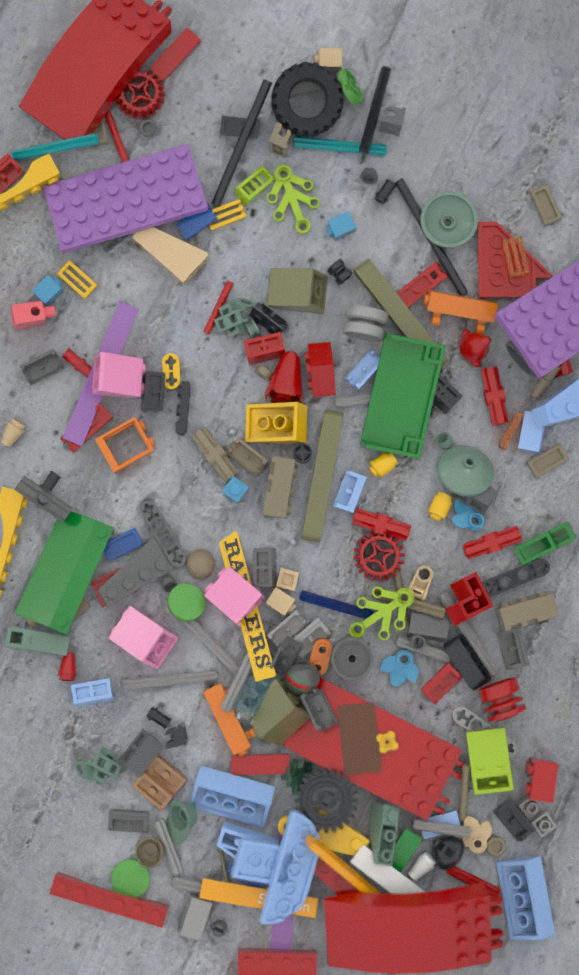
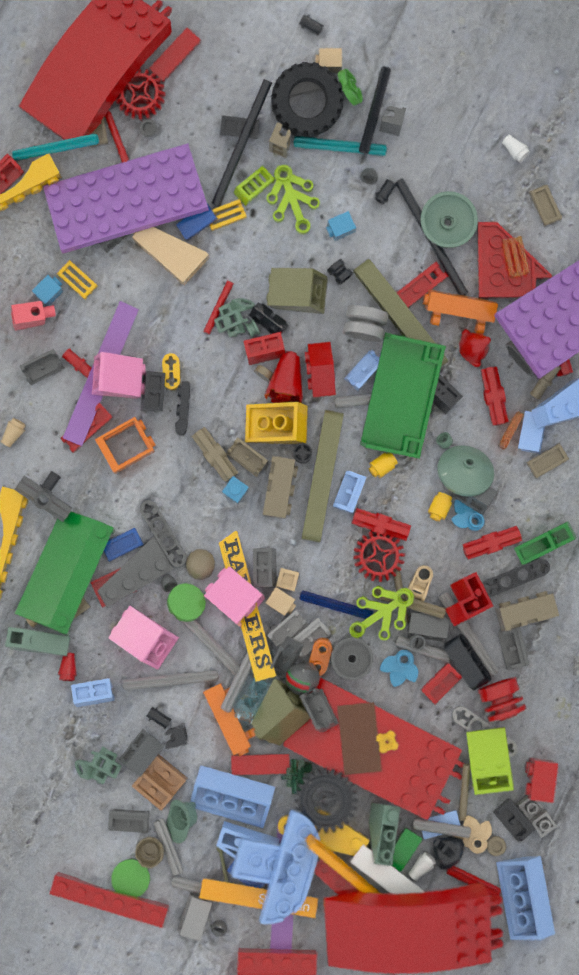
none -> black pin [299,14,324,36]
none -> white cone [502,135,530,162]

